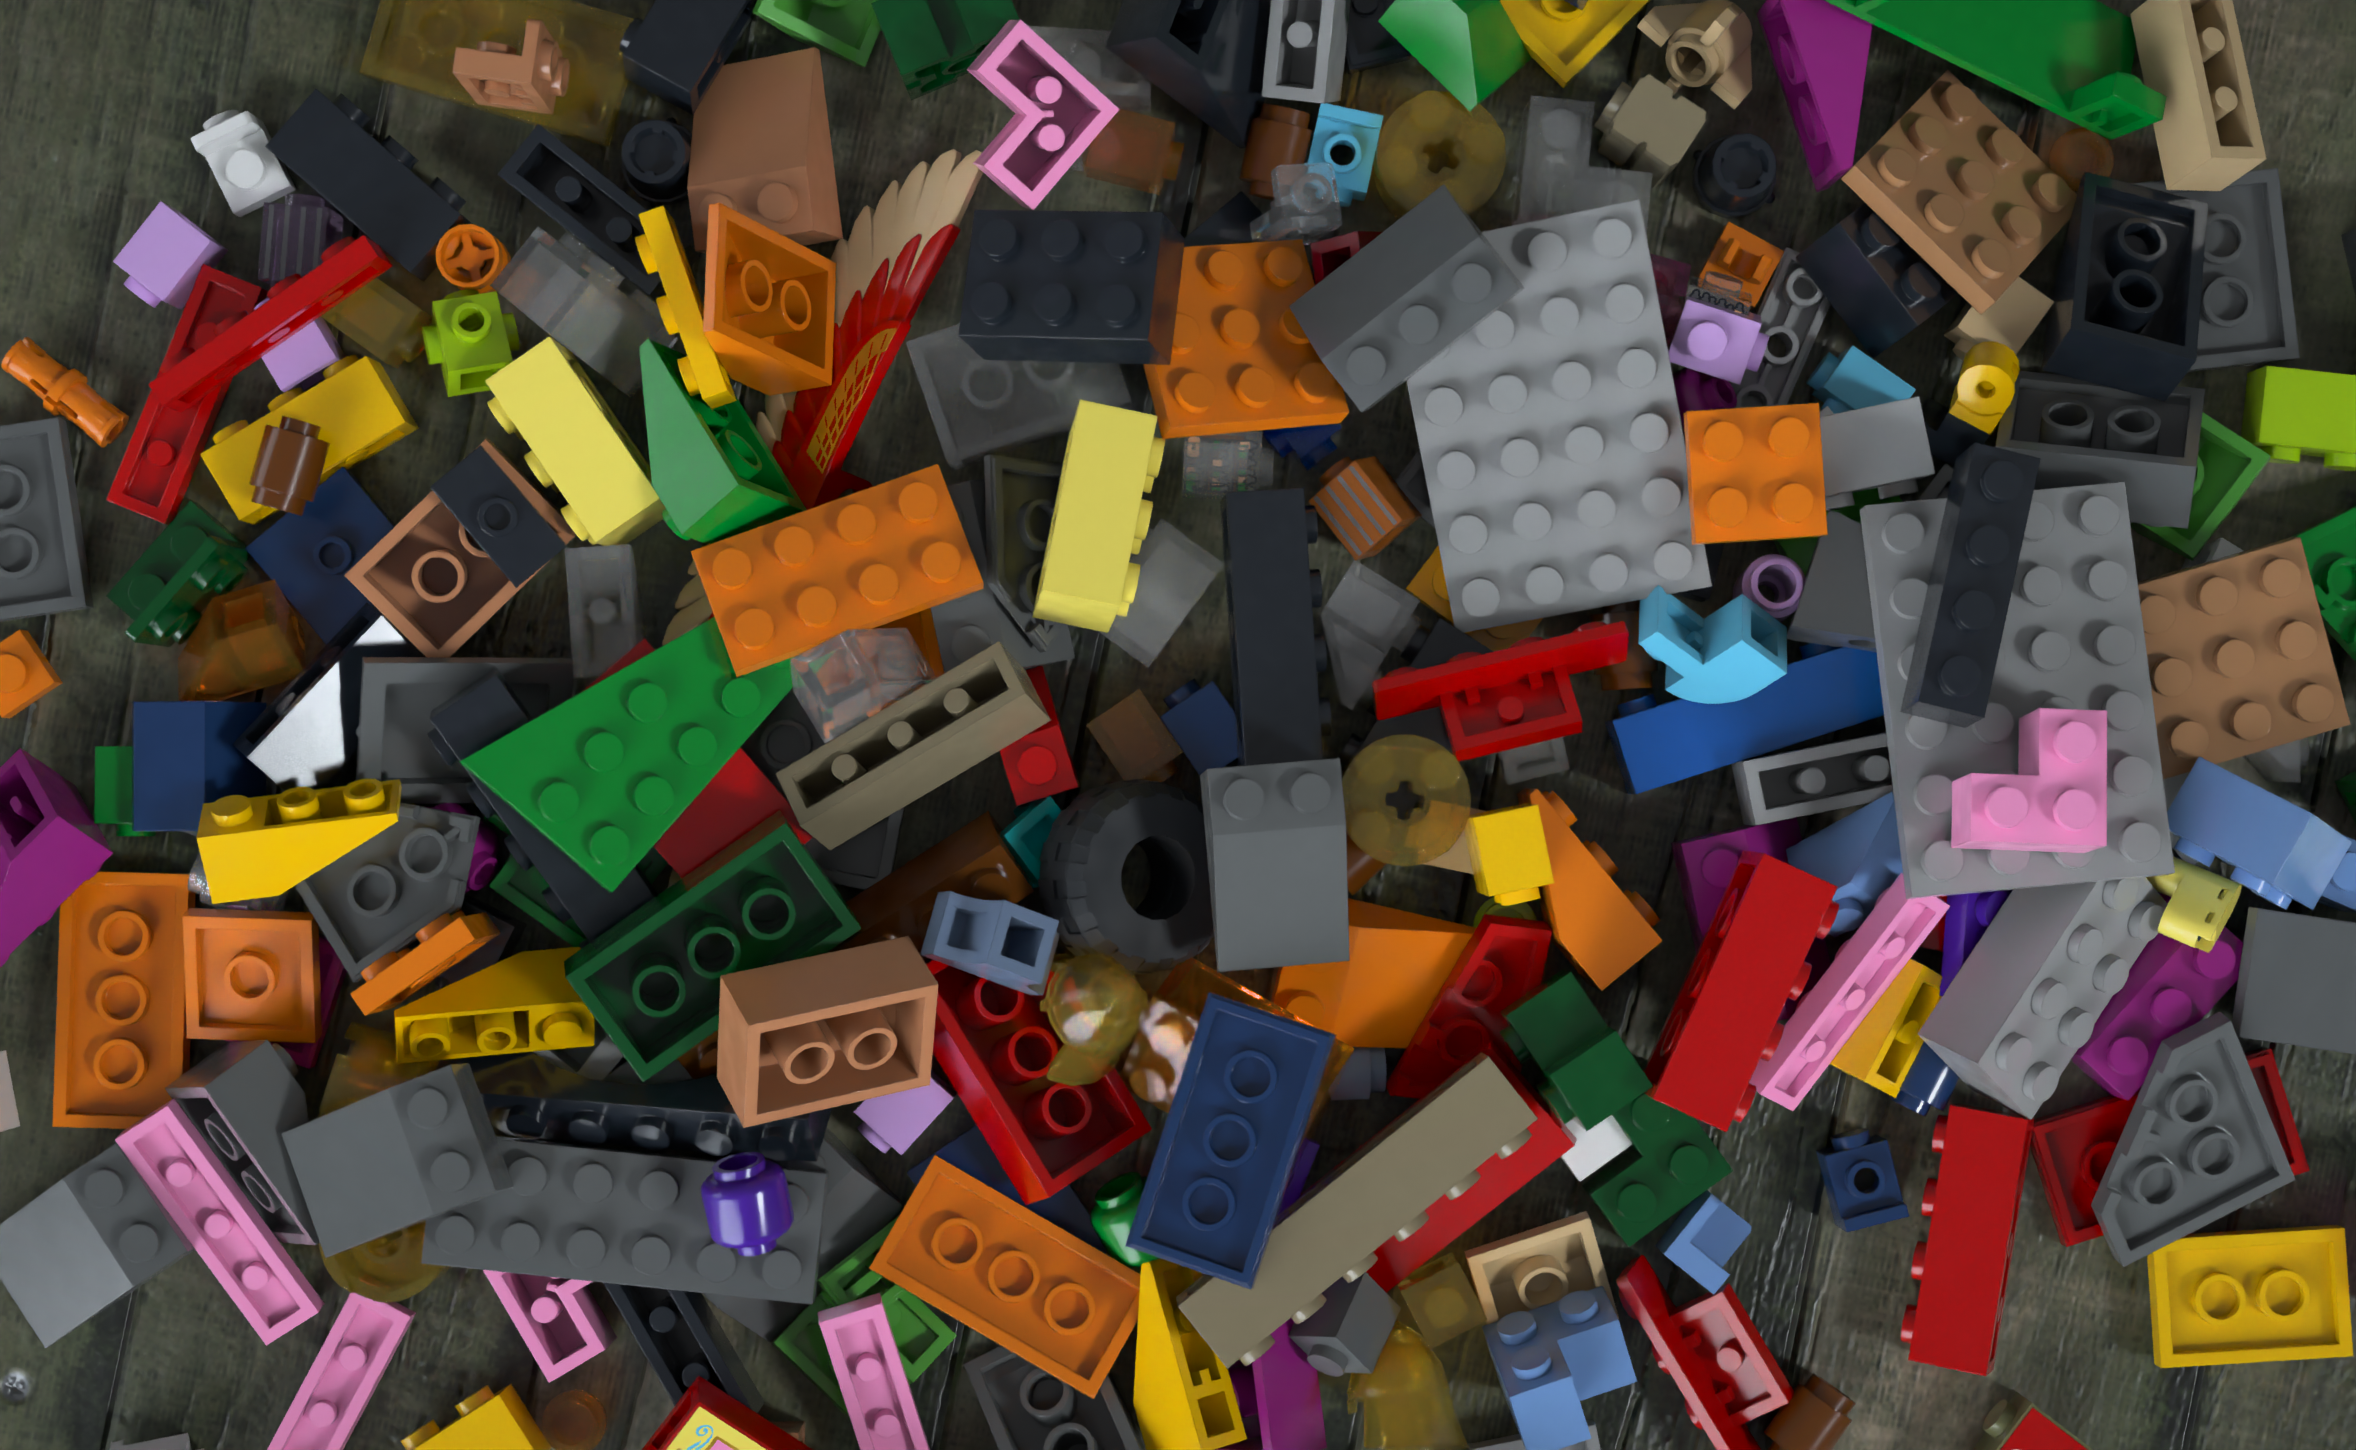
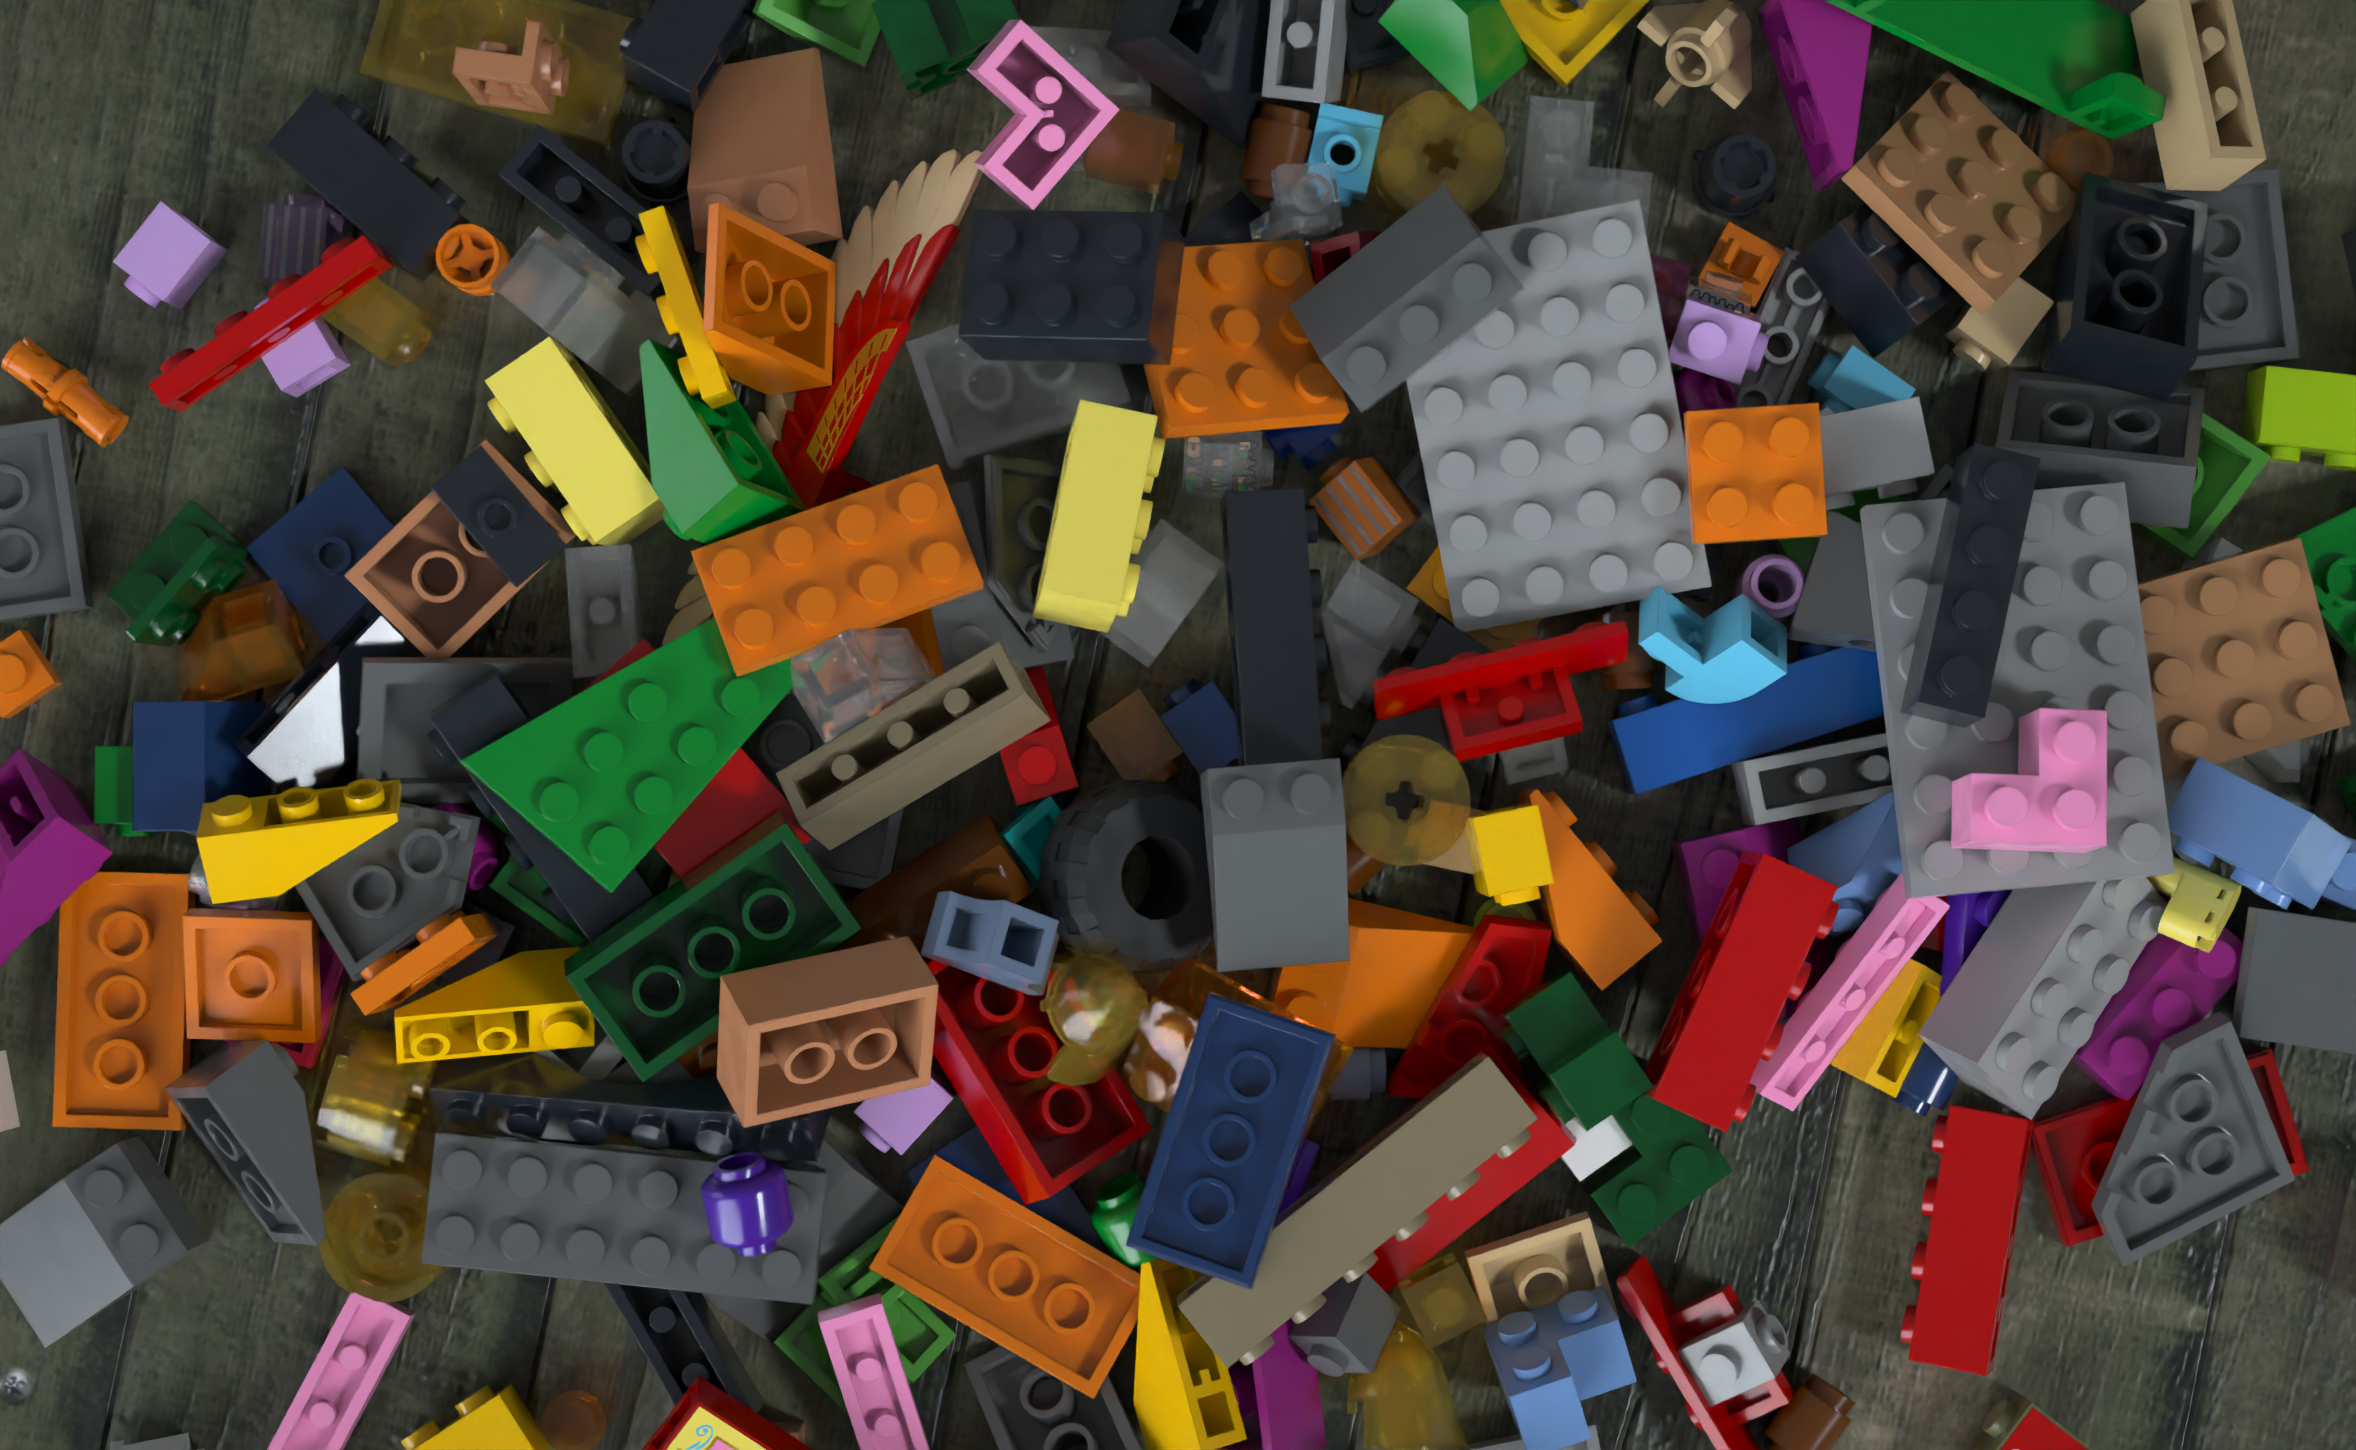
red plate [106,264,268,525] -> none
bright pink plate [115,1099,324,1346] -> none
white bracket [191,110,297,217] -> none
yellow brick [200,355,419,525] -> none
reddish brown brick [249,416,330,516] -> none
dark grey slope [282,1063,514,1258] -> none
lime brick [422,290,520,397] -> none
bright pink brick [483,1270,617,1383] -> none
dark tan brick [1594,74,1707,188] -> none
medium blue panel [1655,1190,1751,1295] -> none
dark blue brick [1816,1128,1909,1232] -> none
yellow leg [1921,341,2020,466] -> none
yellow plate [2147,1225,2353,1368] -> none
none -> light grey bracket [1678,1300,1790,1407]

